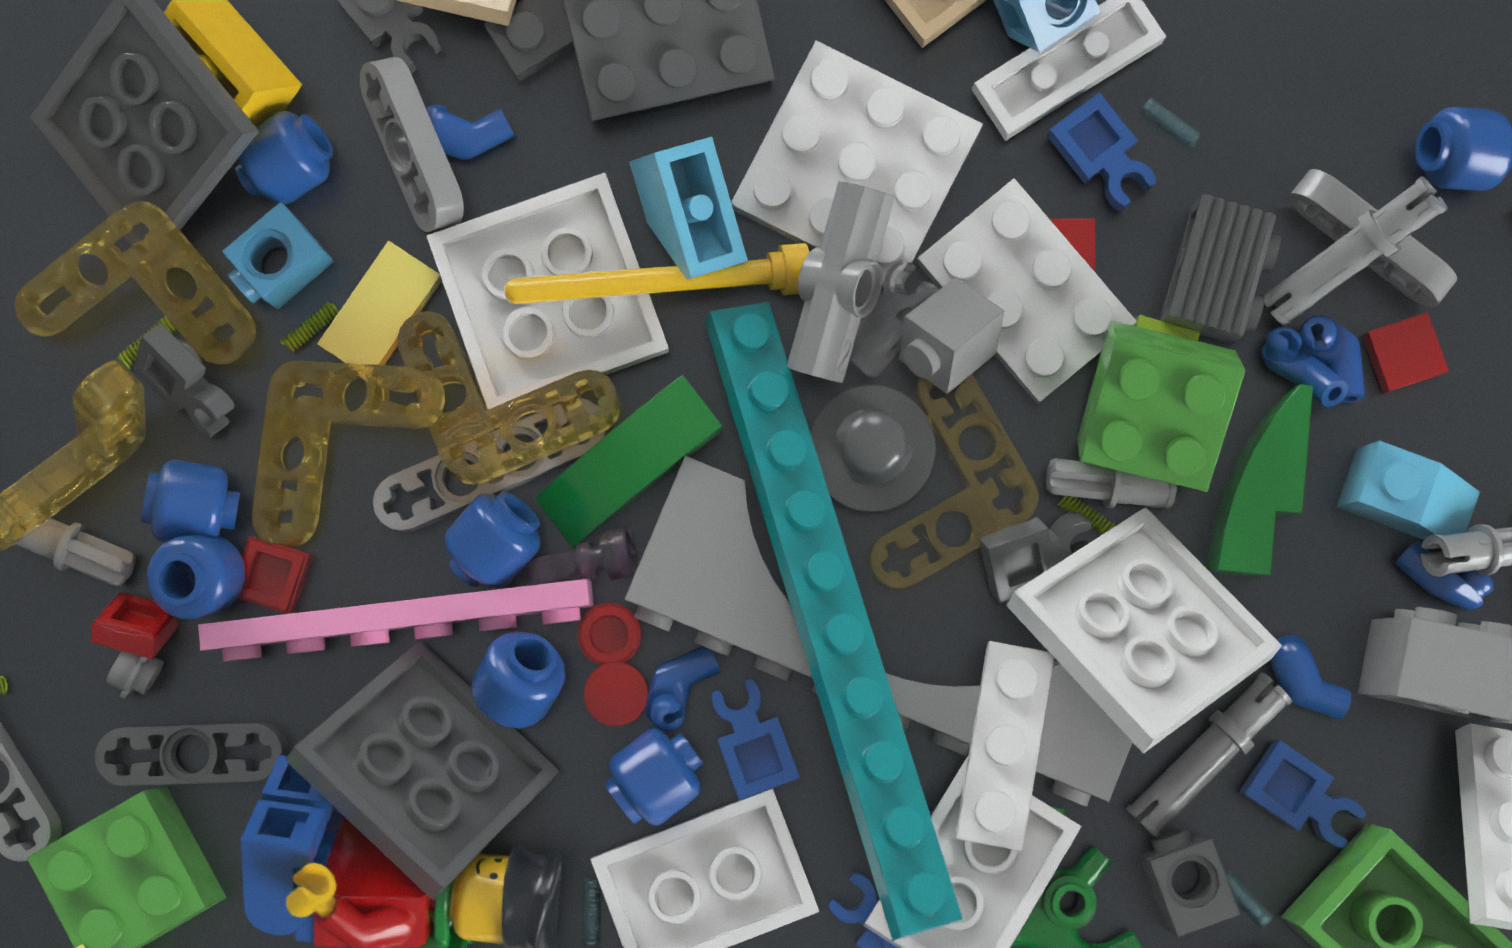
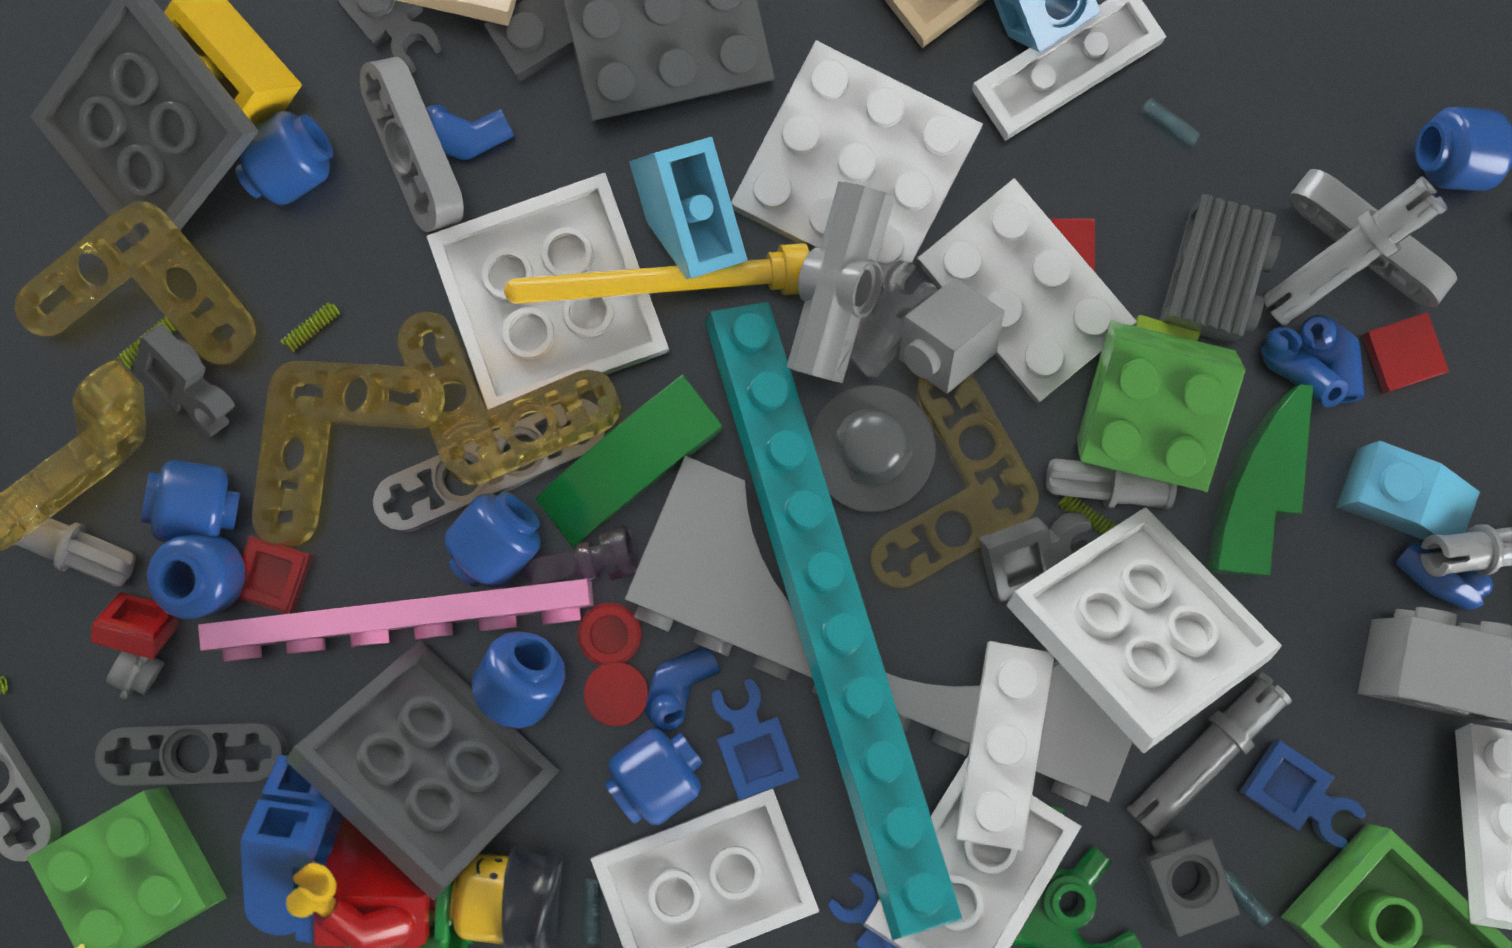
dark azure brick [222,202,335,310] -> none
light yellow tile [317,240,442,381] -> none
blue plate [1047,92,1157,212] -> none
blue arm [1271,634,1351,720] -> none

